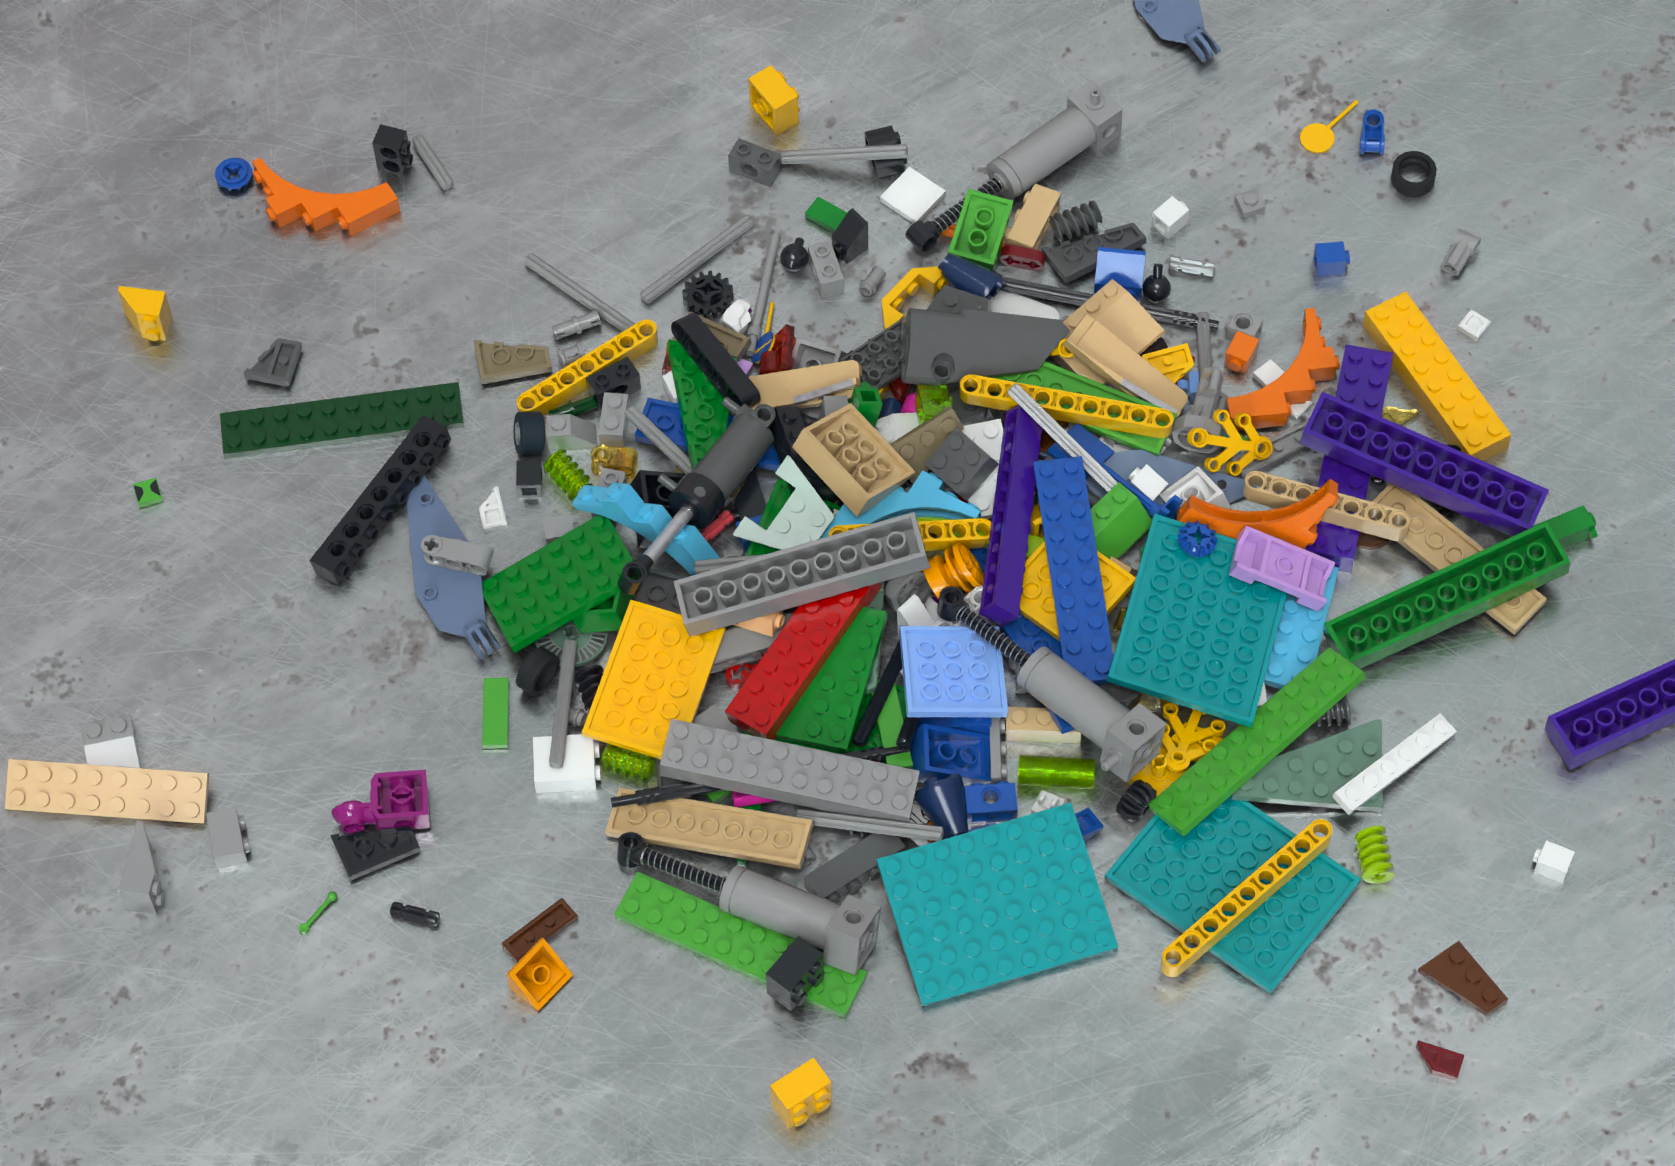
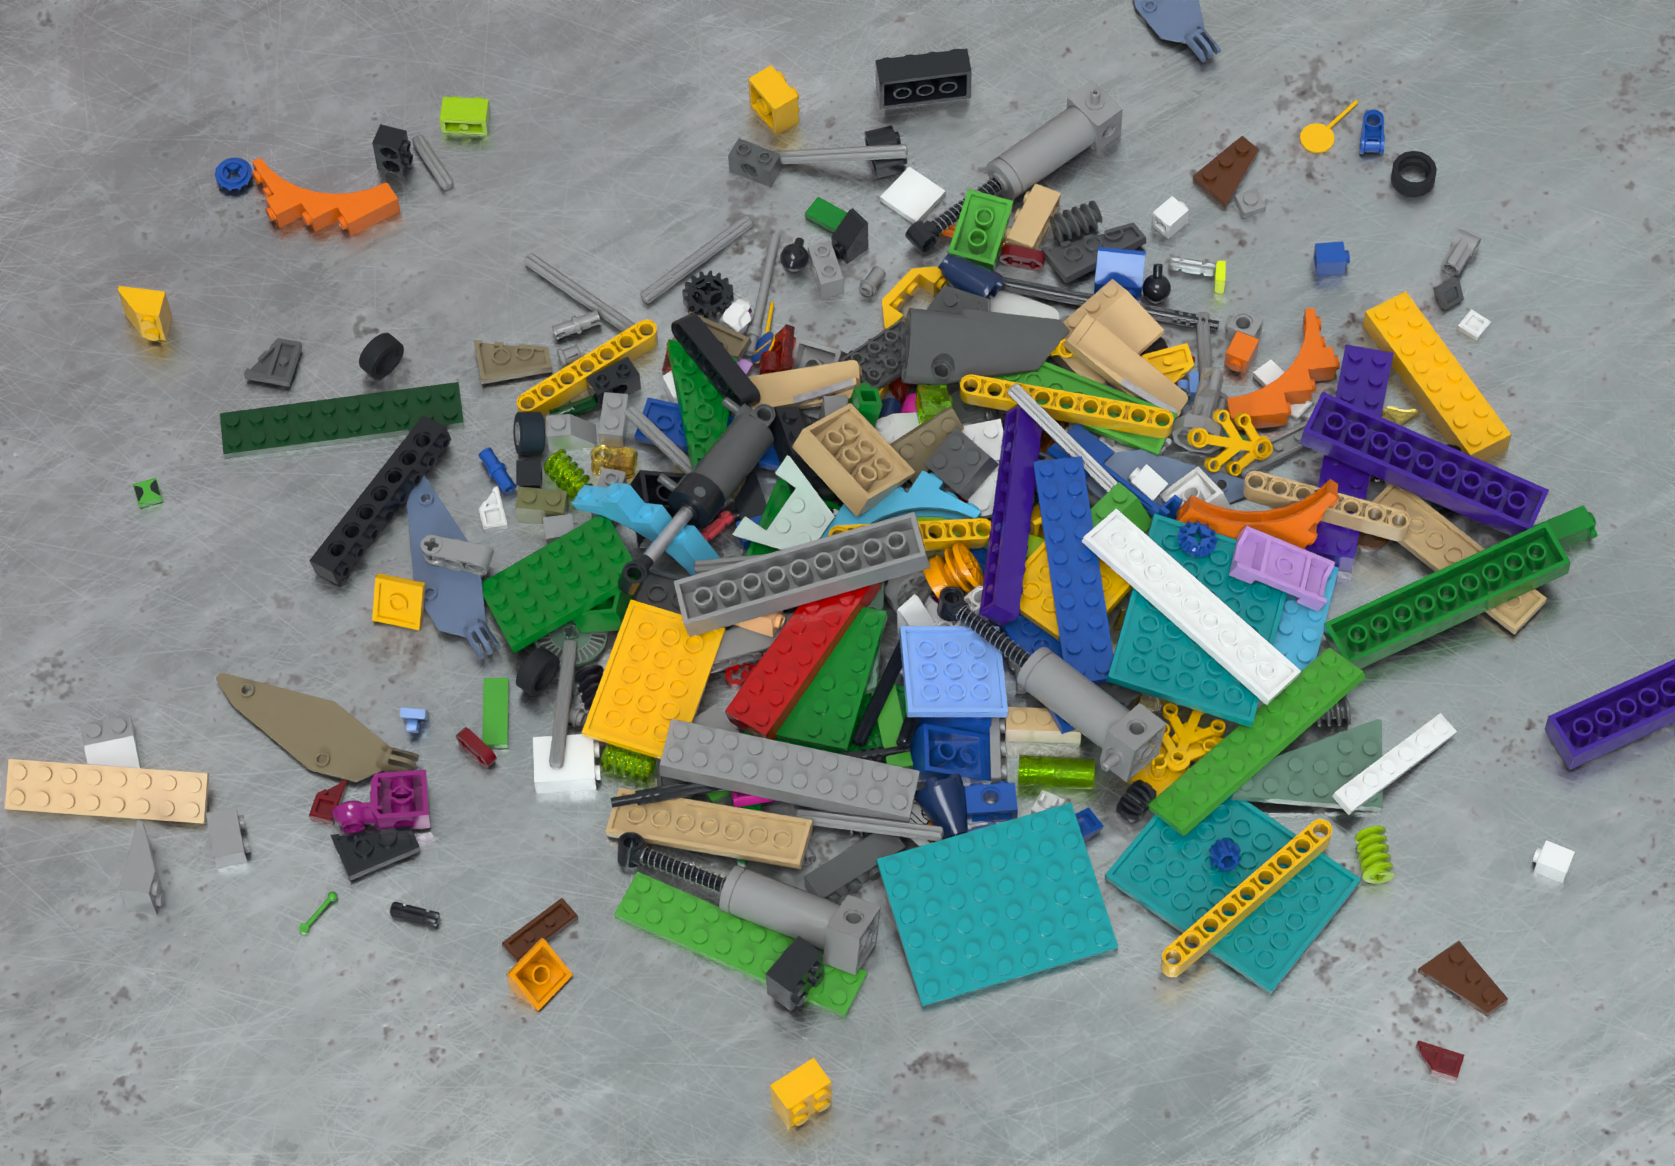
none -> dark tan wing [216,673,419,782]
none -> dark red tile [309,780,348,825]
none -> black tyre [359,333,404,379]
none -> yellow tile [372,573,426,630]
none -> tile [400,707,429,733]
none -> lime brick [440,96,491,135]
none -> dark red beam [455,727,497,768]
none -> blue pin [478,447,516,494]
none -> olive brick [515,487,569,524]
none -> black brick [875,48,972,109]
none -> white plate [1082,509,1301,705]
none -> reddish brown wing [1193,136,1259,209]
none -> blue gear [1209,838,1242,872]
none -> neon yellow tile [1214,261,1226,294]
none -> dark grey tile [1433,277,1464,310]

